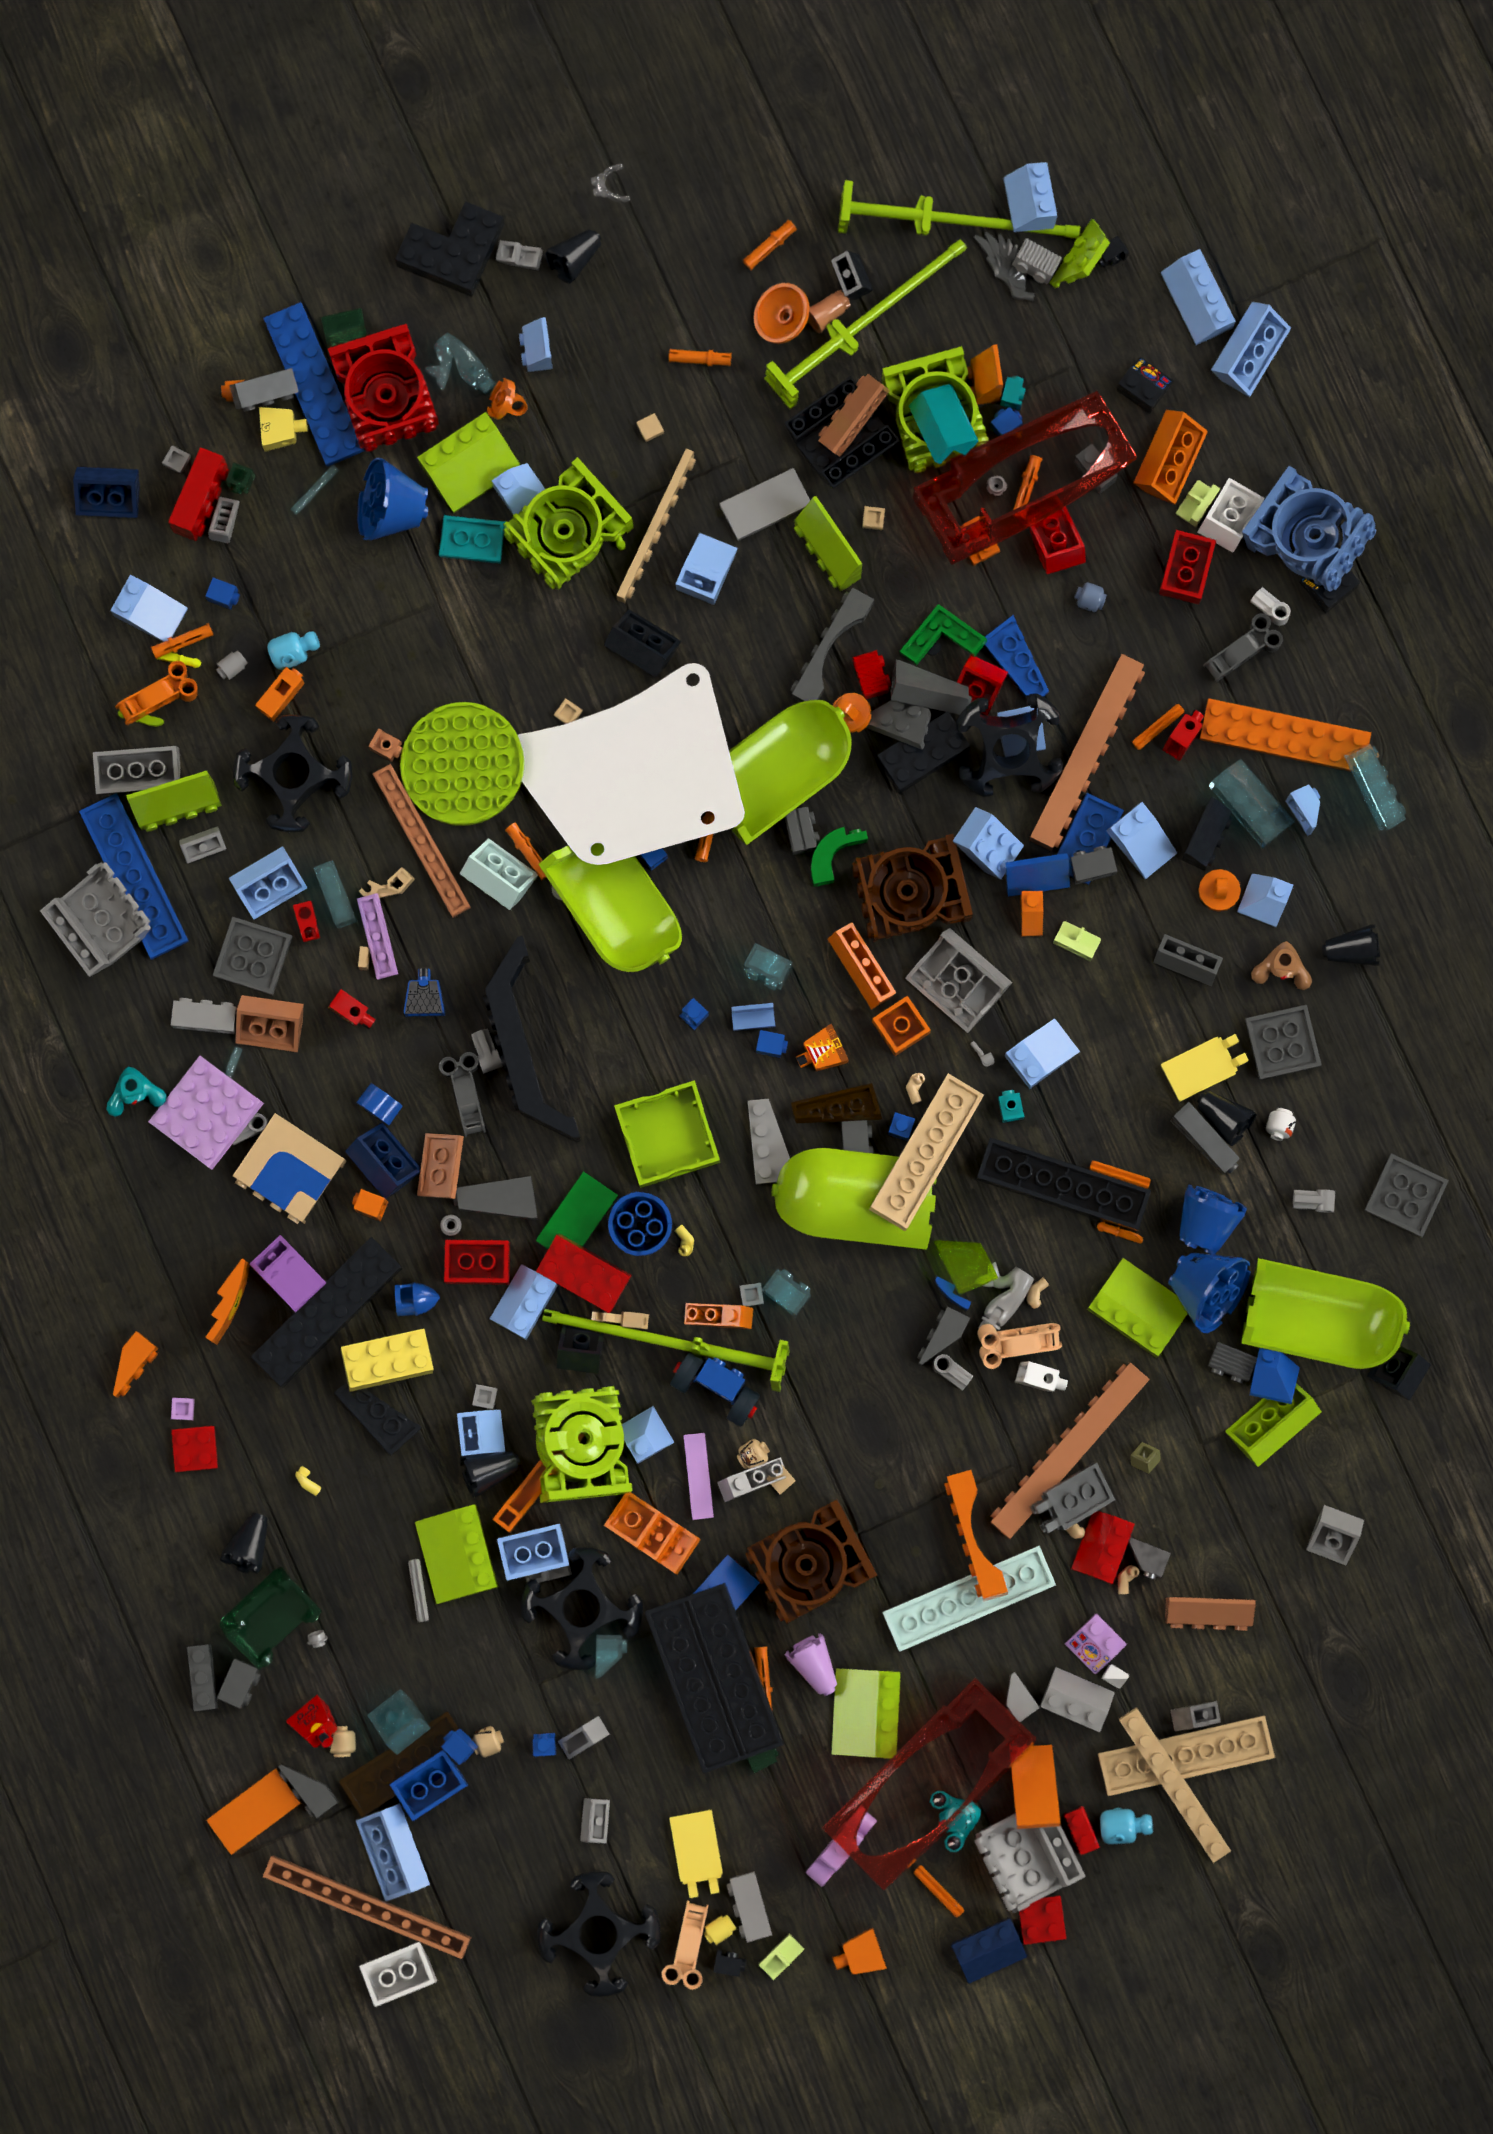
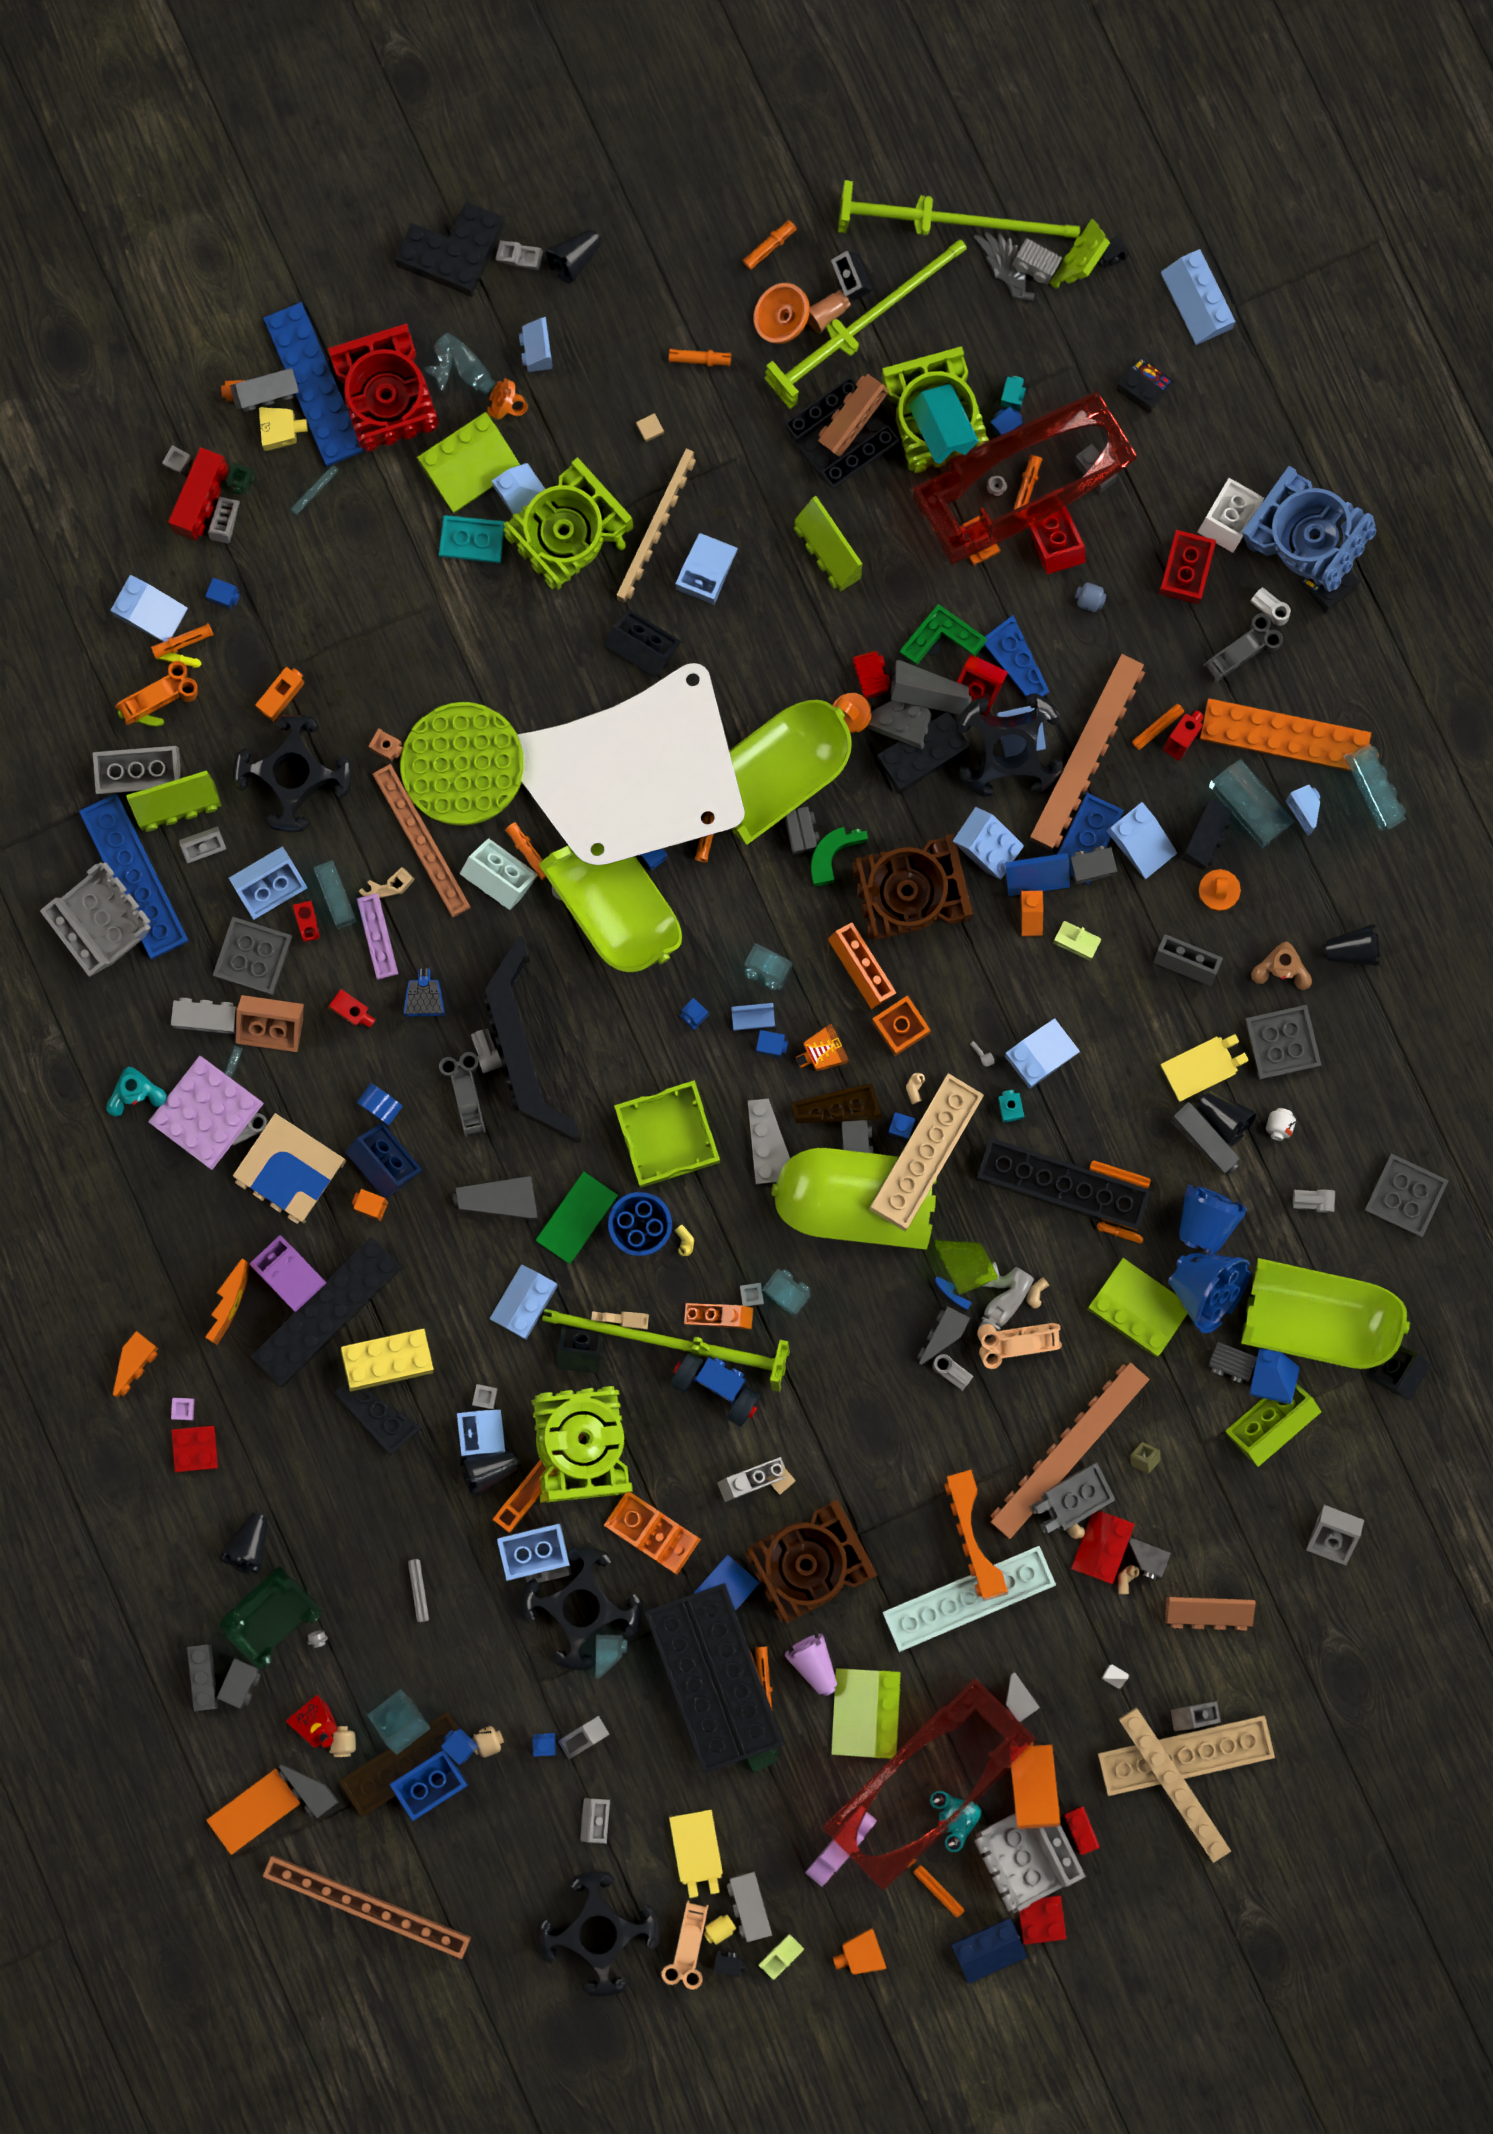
dark blue slope [73,467,140,518] -> none
light grey brick [216,650,248,680] -> none
medium azure piece [267,631,320,670] -> none
light yellow arm [295,1466,321,1496] -> none
clear green slope [321,308,367,355] -> none
light blue slope [356,1804,430,1902] -> none
blue cone [358,458,428,541] -> none
tan tile [358,946,370,971] -> none
white slope [359,1942,437,2007] -> none
blue helmet [395,1282,440,1316] -> none
lime slope [415,1504,498,1604] -> none
nougat tile [417,1133,464,1199] -> none
light grey plate [440,1215,462,1236] -> none
red brick [444,1240,510,1285] -> none
red brick [536,1234,632,1313] -> none
tan tile [554,699,583,724] -> none
clear helmet [591,164,630,202] -> none
light blue slope [622,1406,675,1464] -> none
lavender tile [684,1433,714,1520] -> none
light grey tile [720,468,810,541] -> none
tan head [737,1439,770,1471] -> none
dark grey arch [790,587,874,703] -> none
tan tile [862,506,885,530] -> none
light grey piece [905,928,1012,1033] -> none
orange slope [967,345,1003,405] -> none
light blue slope [1004,162,1057,232] -> none
white torso [1015,1361,1068,1392] -> none
light grey slope [1039,1667,1115,1732] -> none
lavender slope [1065,1614,1127,1674] -> none
medium azure piece [1100,1808,1153,1844] -> none
orange slope [1134,410,1208,504] -> none
yellowish green panel [1176,480,1220,527] -> none
light blue slope [1211,302,1291,396] -> none
light blue slope [1237,873,1293,927] -> none

